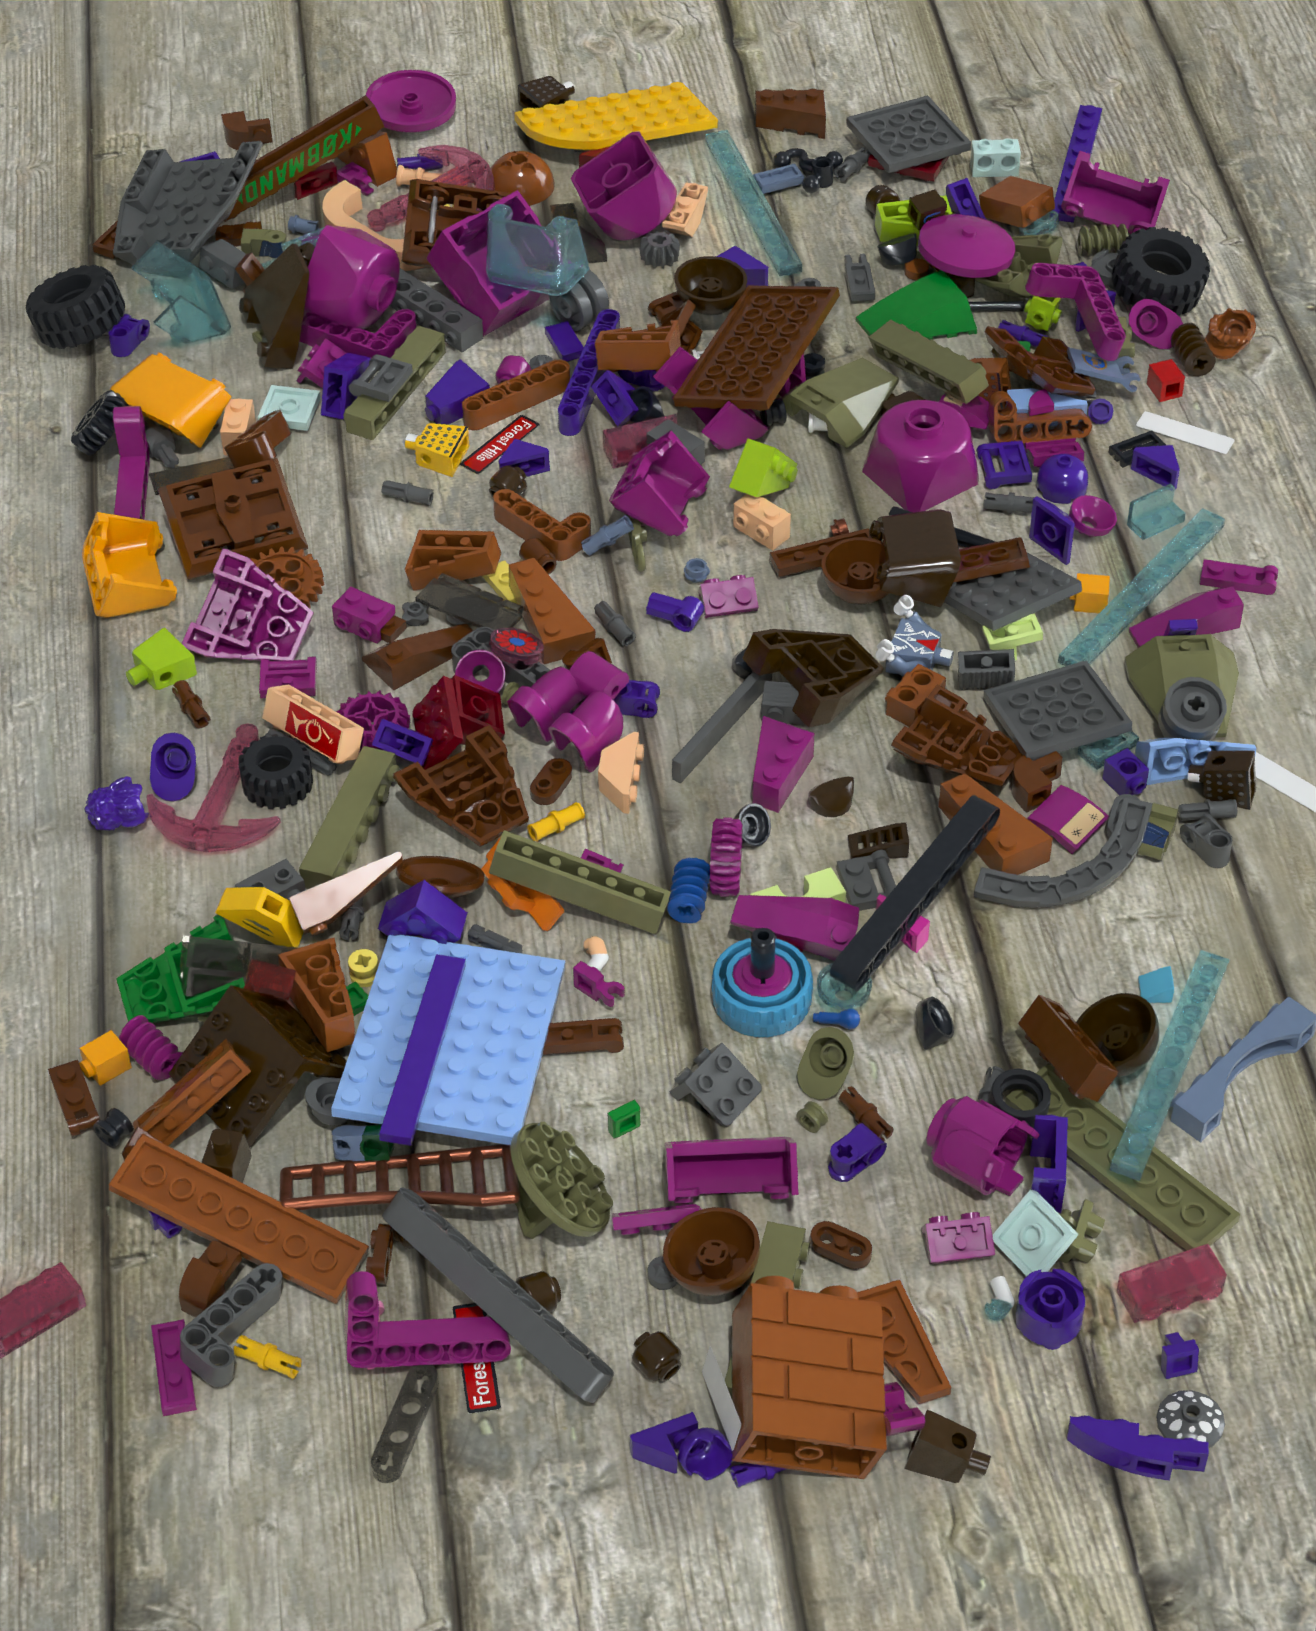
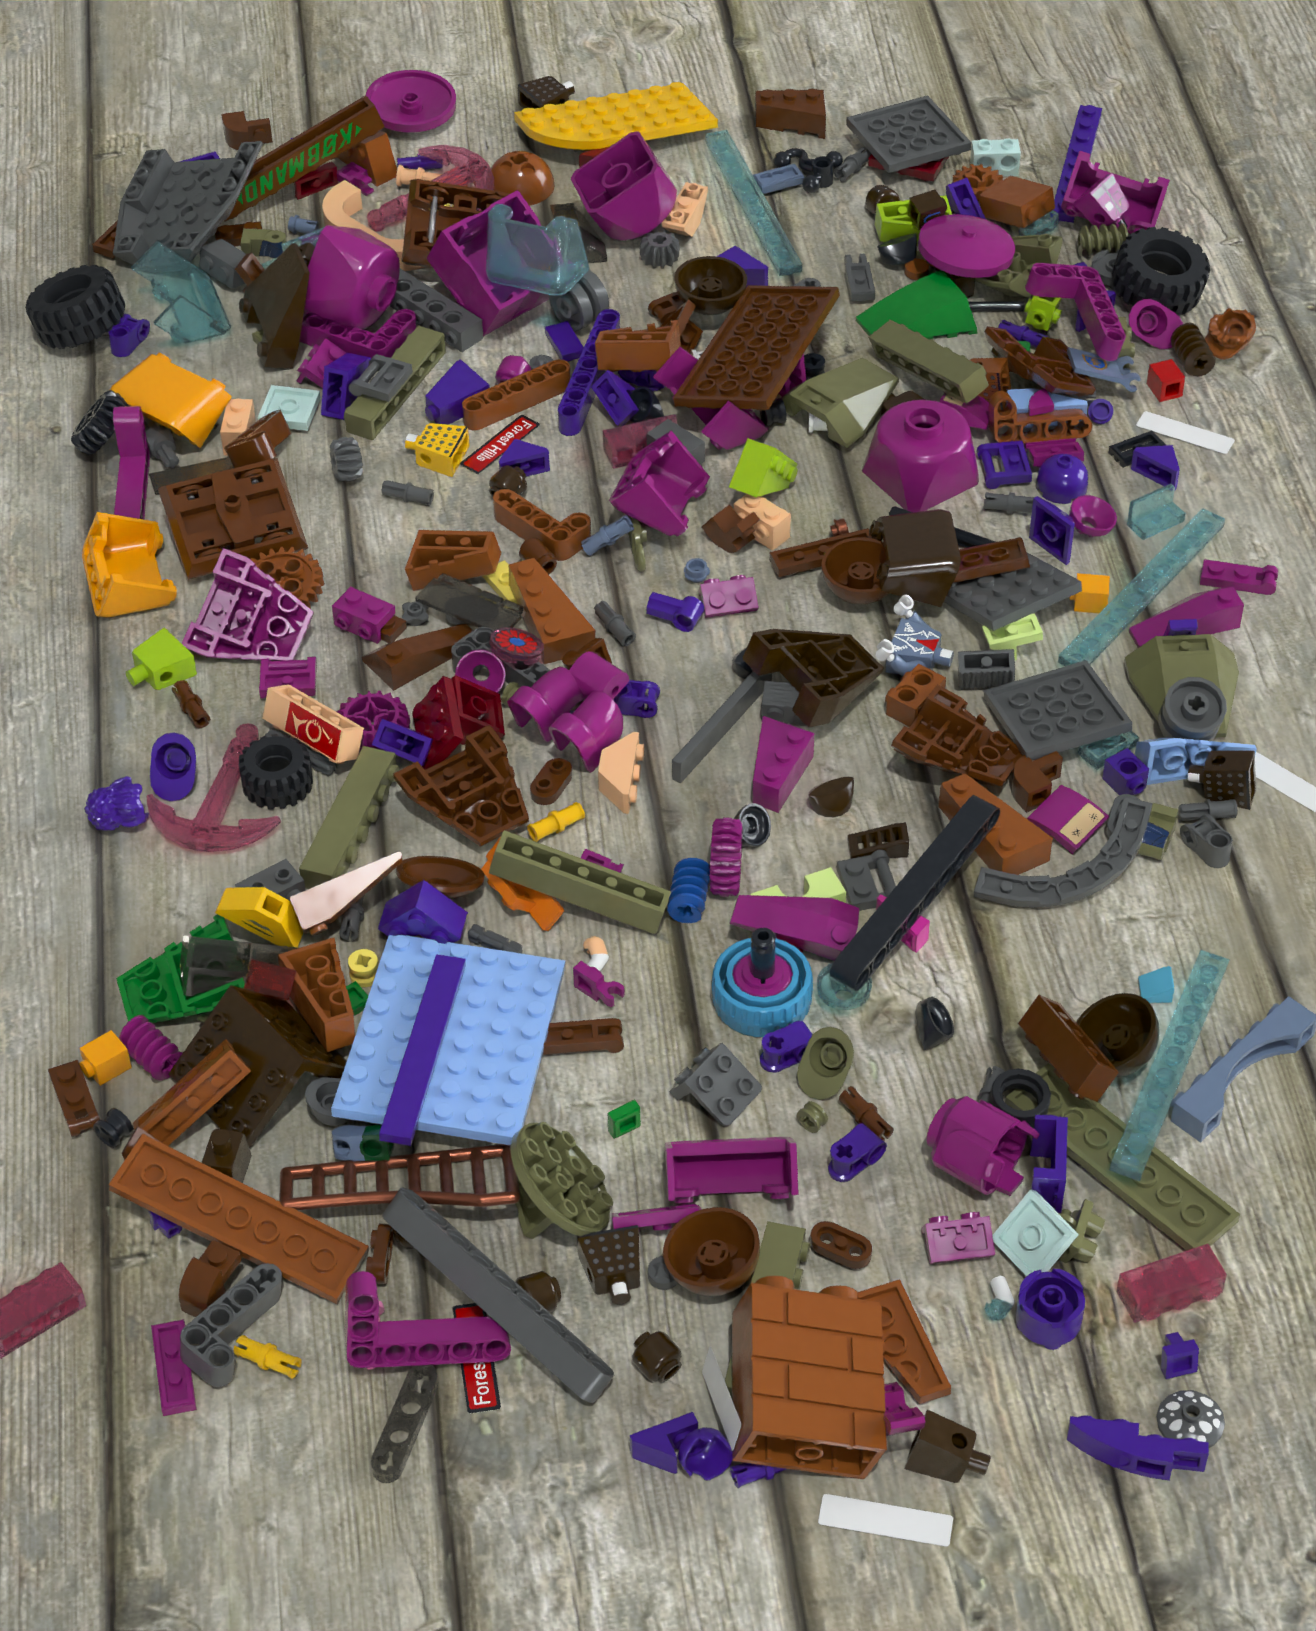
blue piece [813,1008,860,1030] -> none
none -> dark grey gear [329,437,363,482]
none -> dark brown torso [577,1225,640,1305]
none -> reddish brown brick [701,504,760,553]
none -> dark purple piece [760,1021,813,1073]
none -> white sticker [818,1494,953,1547]
none -> dark orange gear [952,164,1003,201]
none -> magenta torso [1074,173,1129,230]

